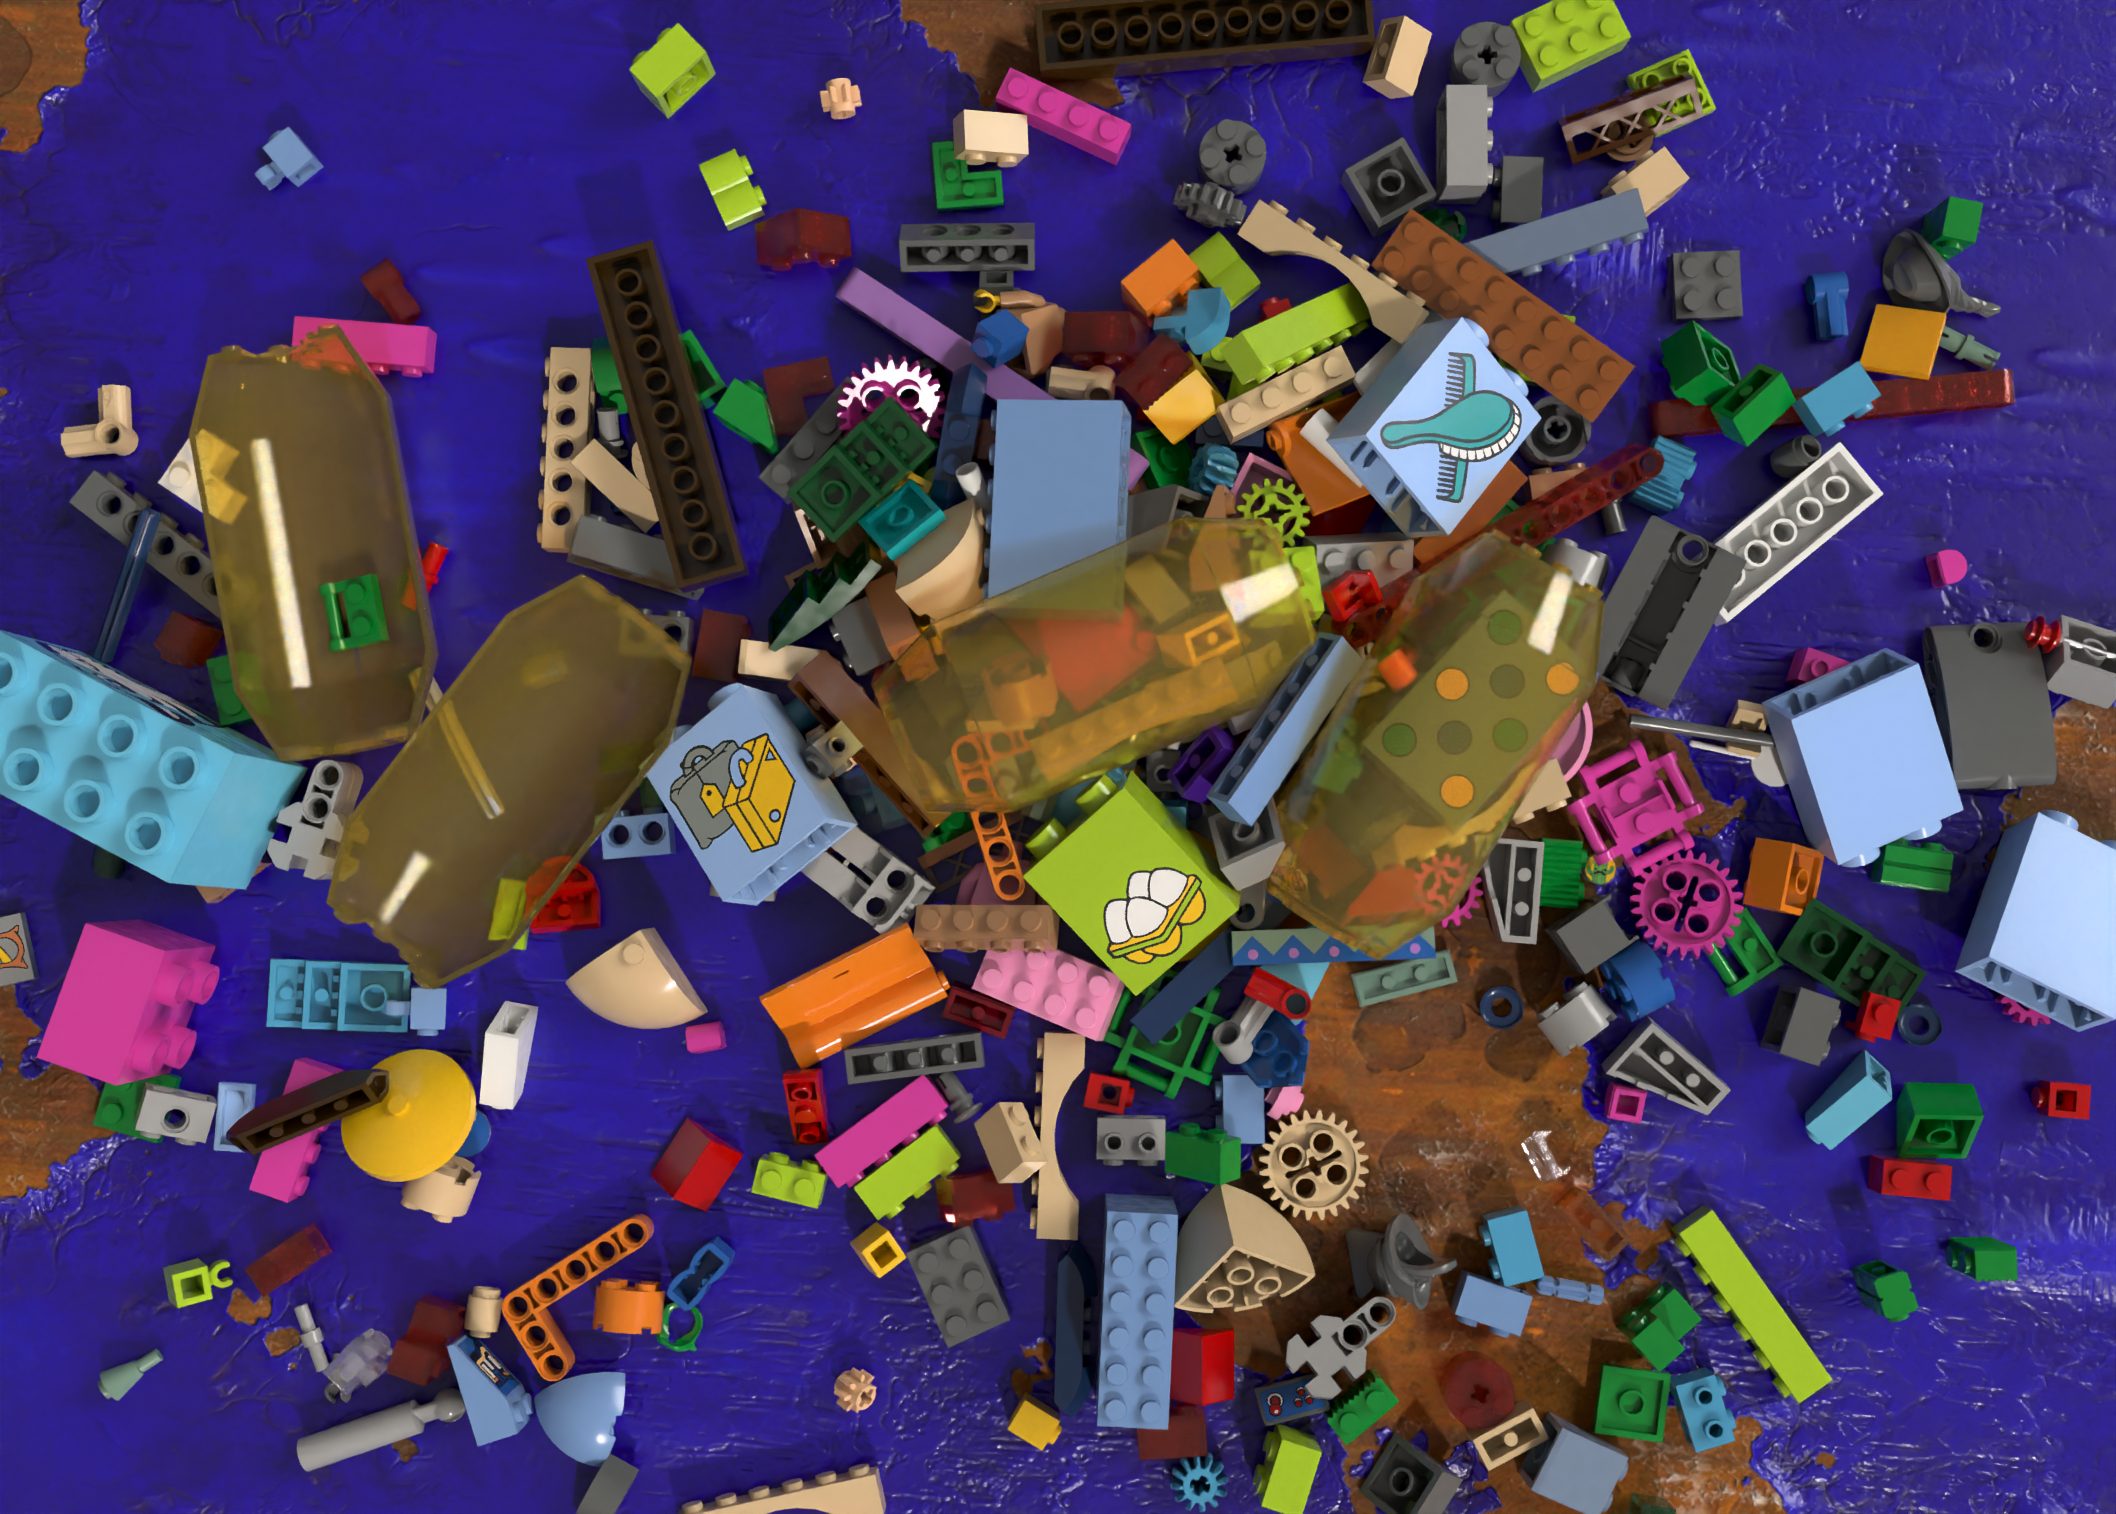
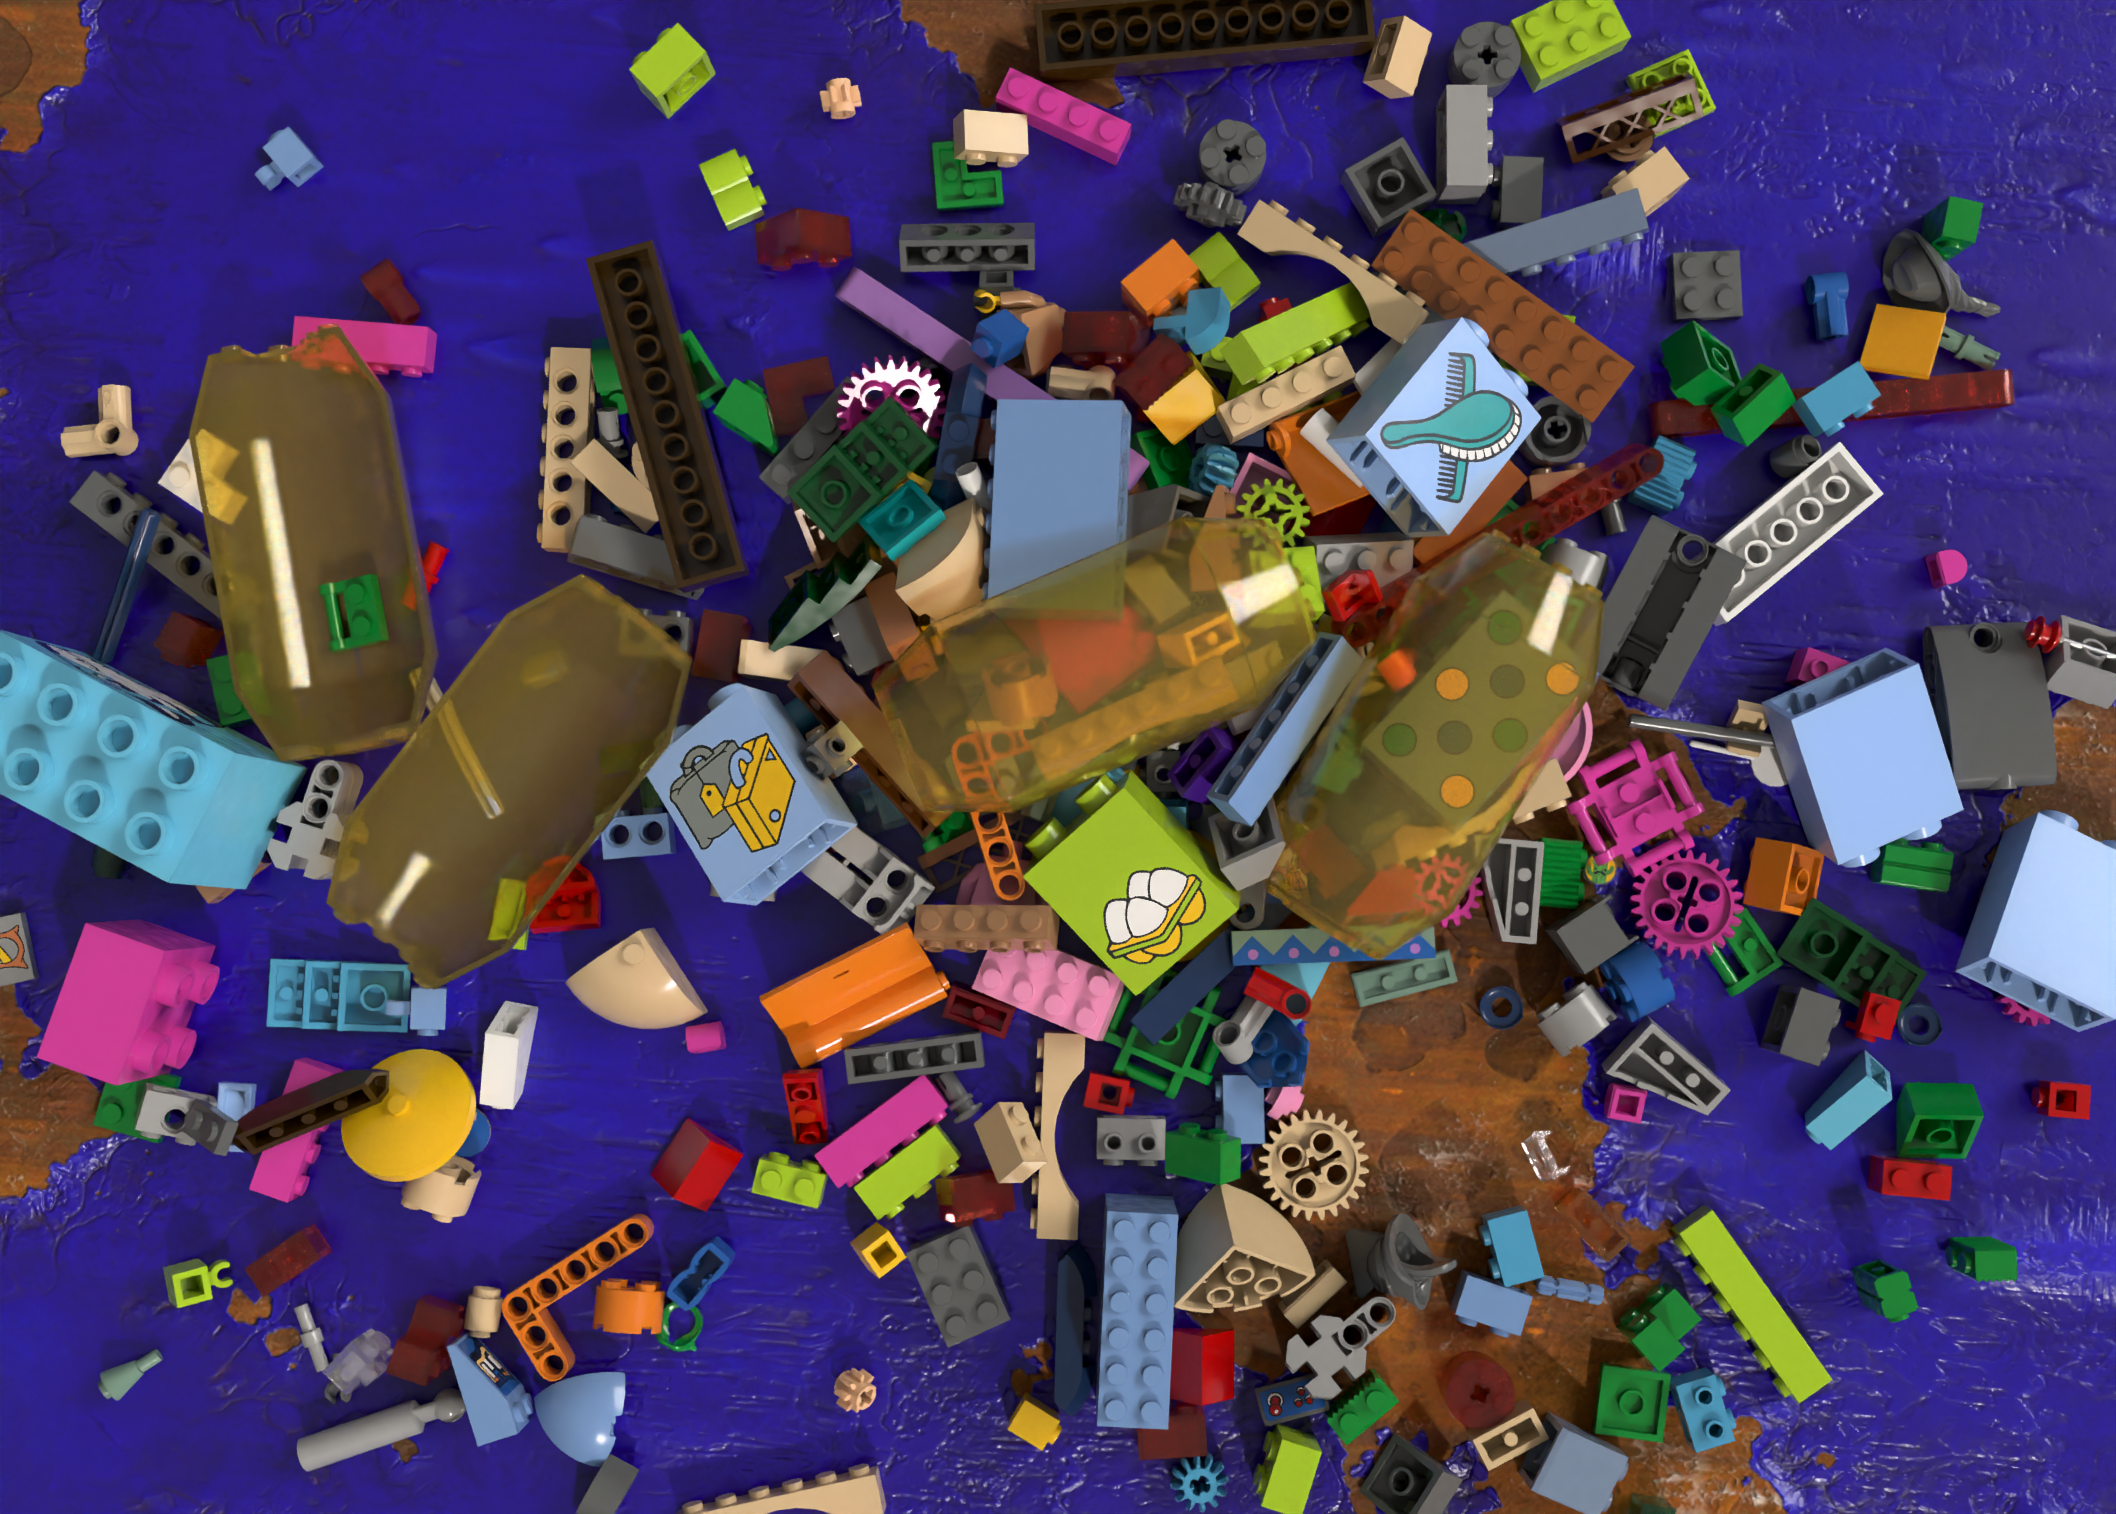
none -> dark grey plate [183,1099,239,1156]
none -> tan brick [1278,1259,1347,1329]

